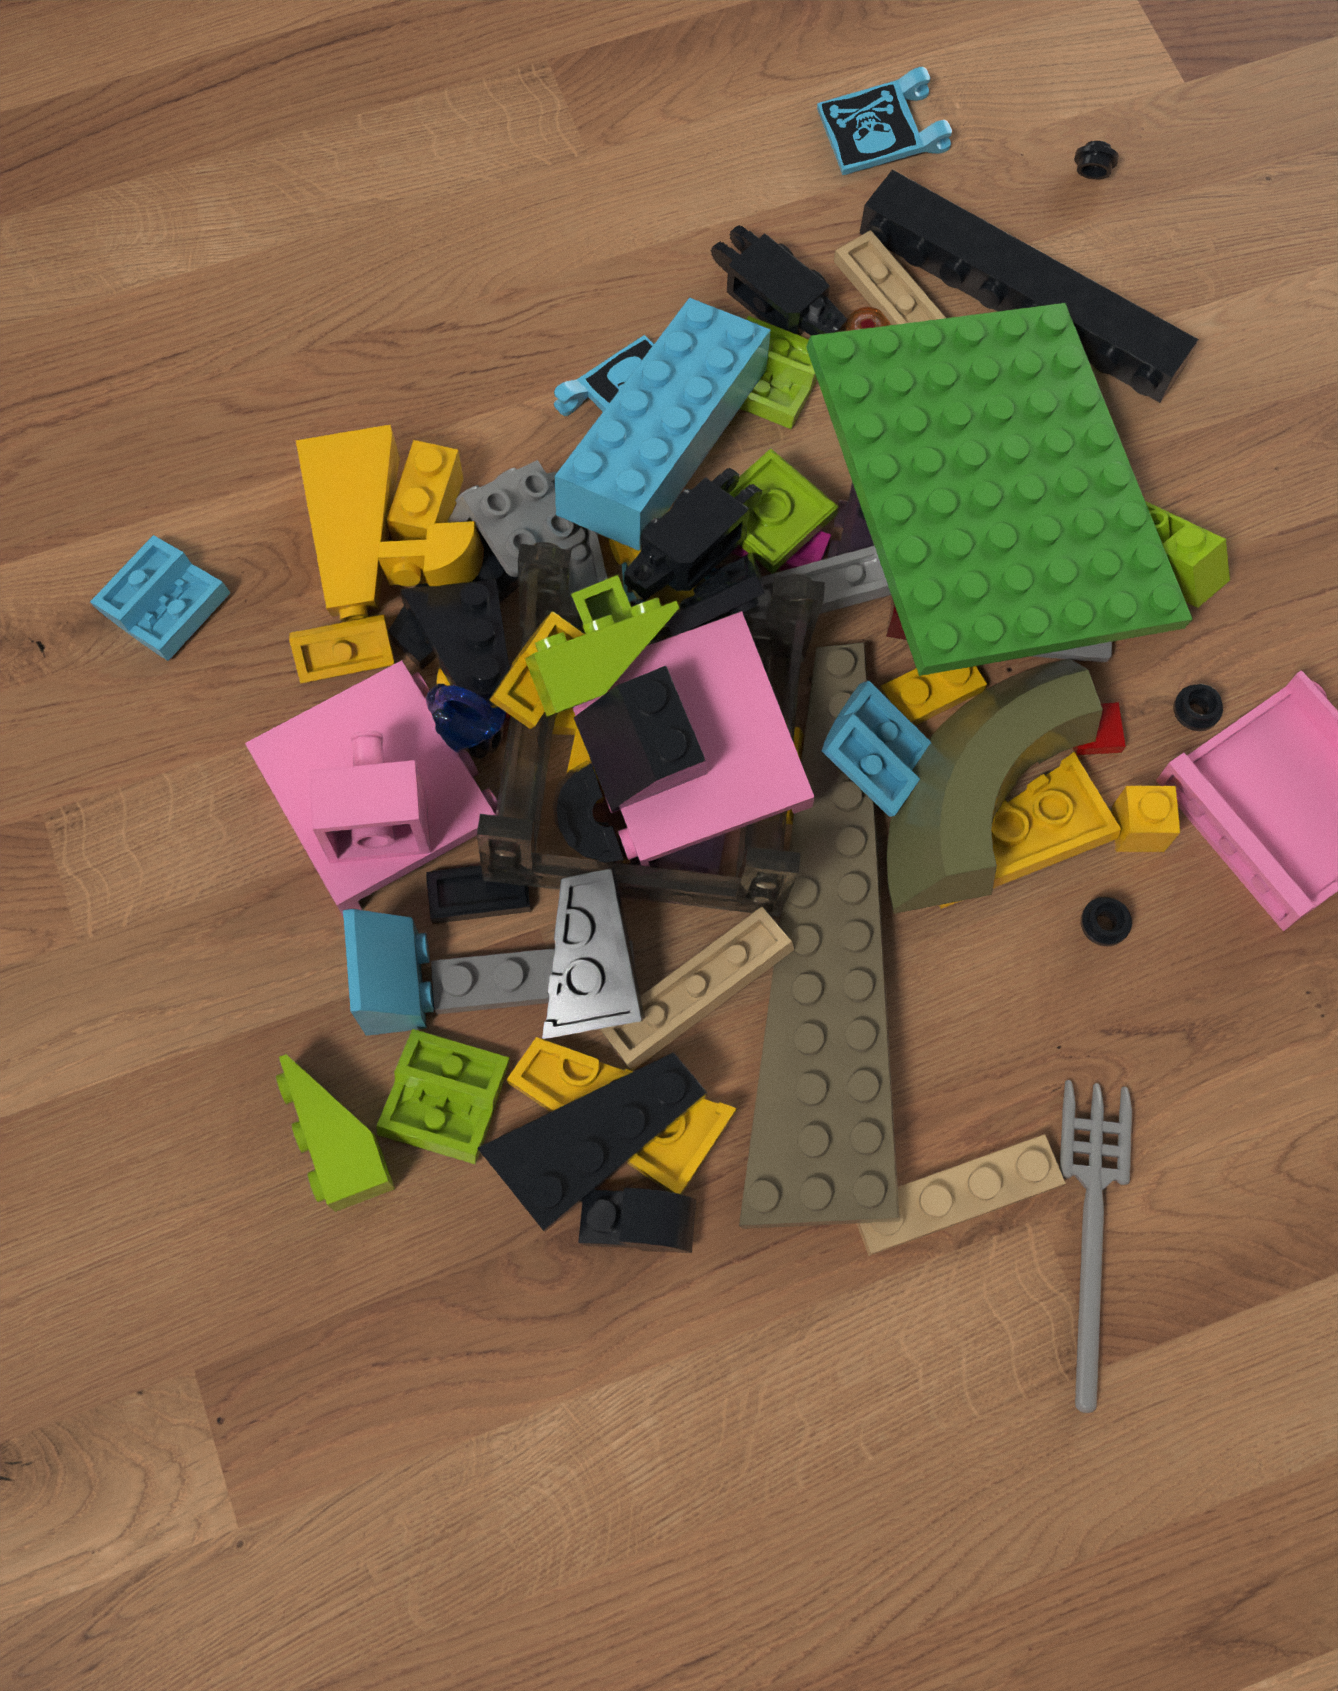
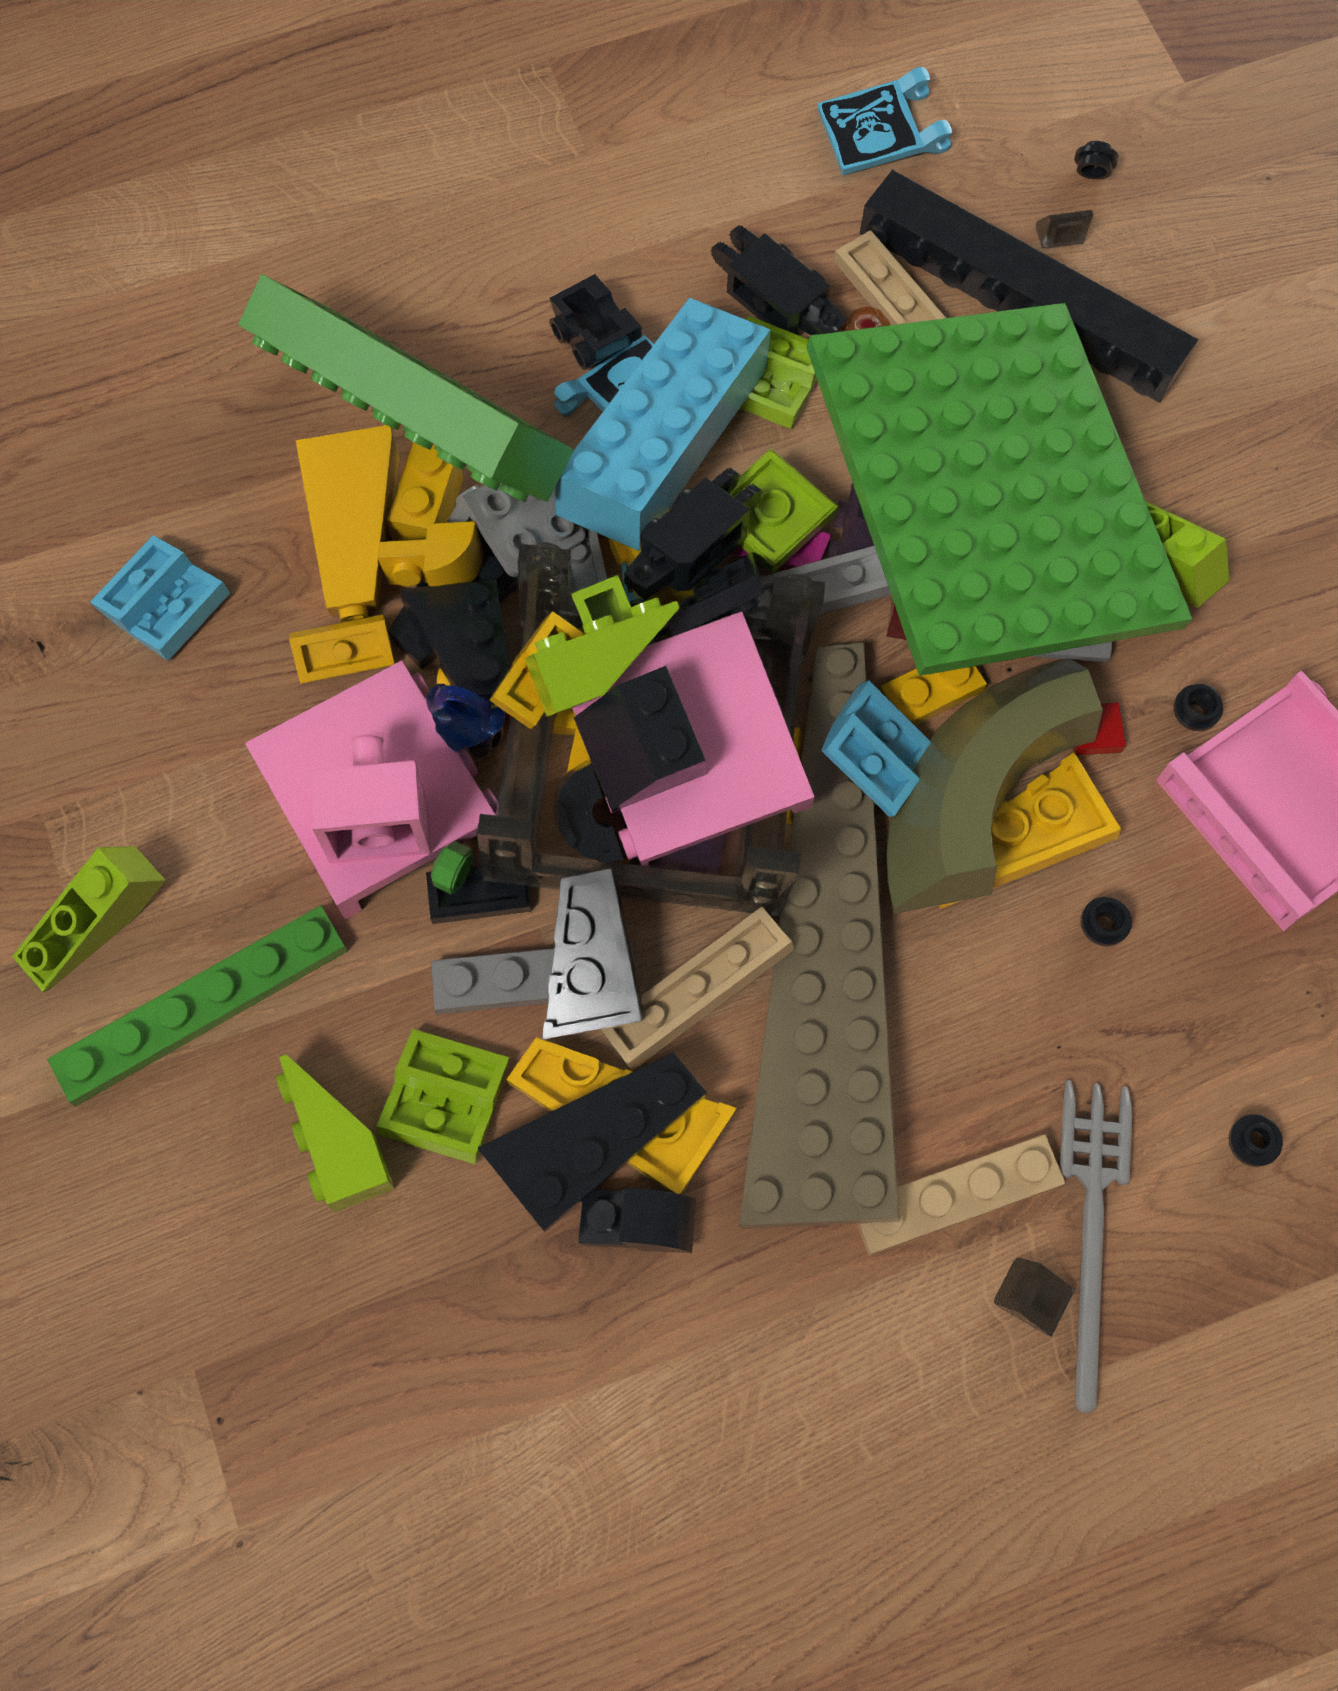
medium azure slope [343,909,434,1036] -> none
yellow brick [1112,786,1180,852] -> none
none -> lime slope [12,846,166,992]
none -> bright green plate [47,905,348,1107]
none -> bright green brick [238,274,574,502]
none -> bright green tile [431,841,474,895]
none -> black cylinder [549,274,642,370]
none -> clear smoke slope [994,1258,1075,1337]
none -> clear smoke slope [1035,210,1093,249]
none -> black plate [1228,1114,1283,1167]

